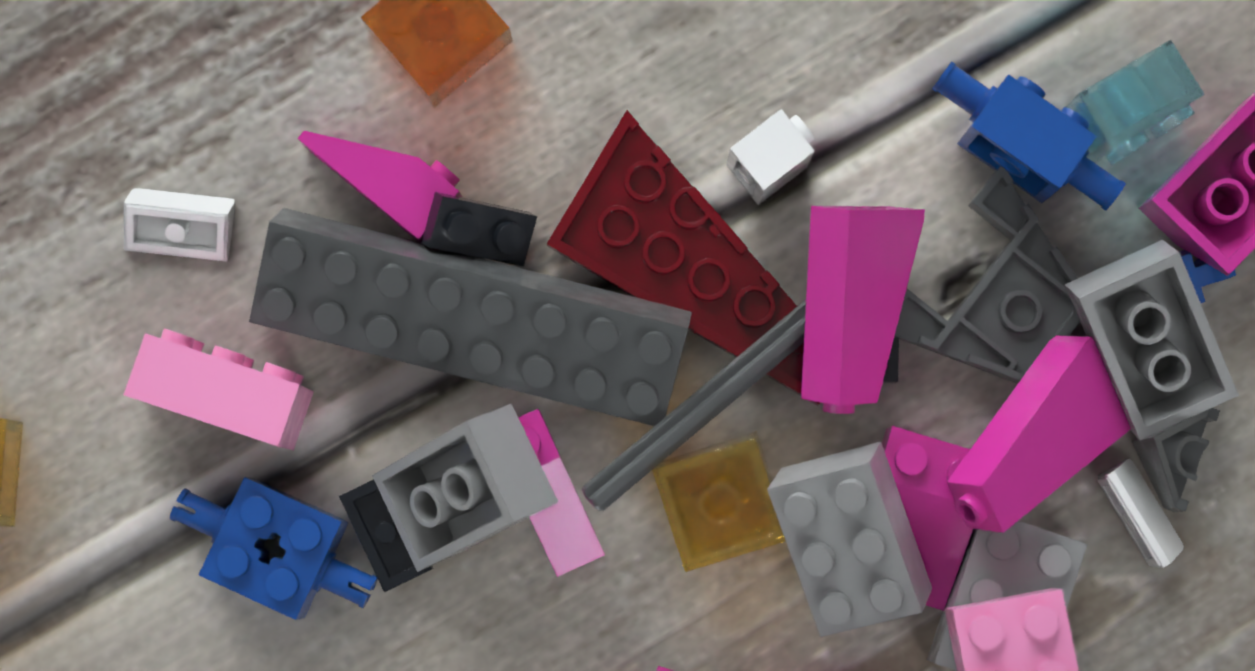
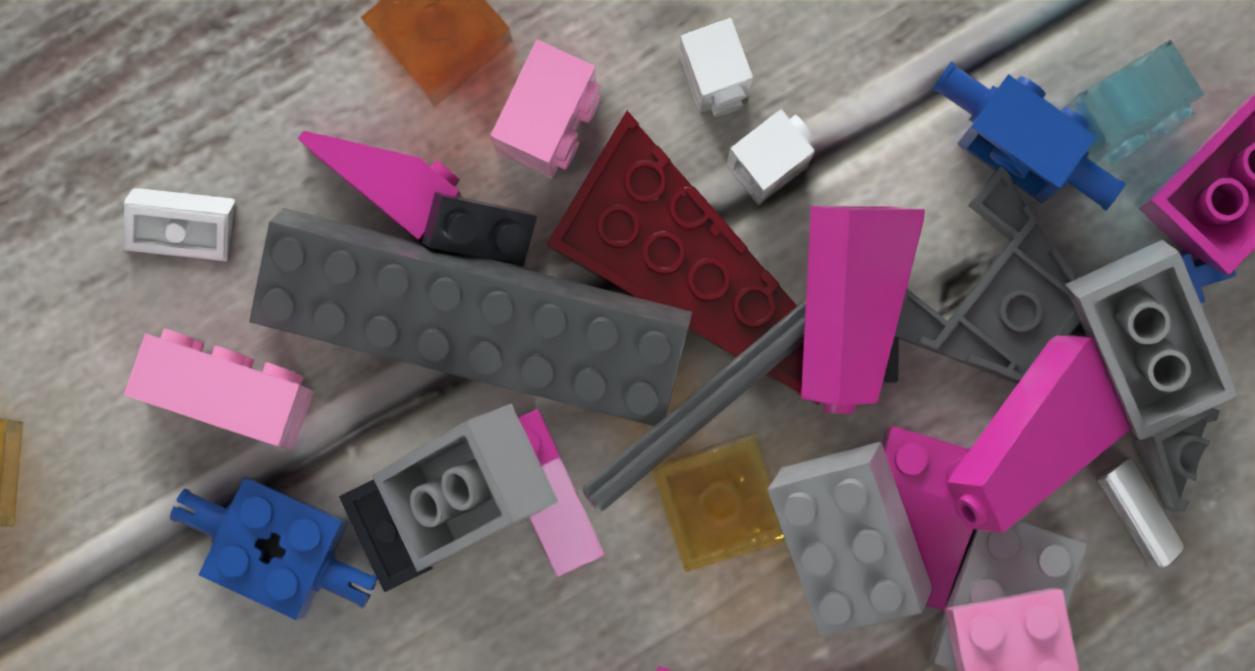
none -> bright pink brick [490,39,602,179]
none -> white brick [679,18,753,117]

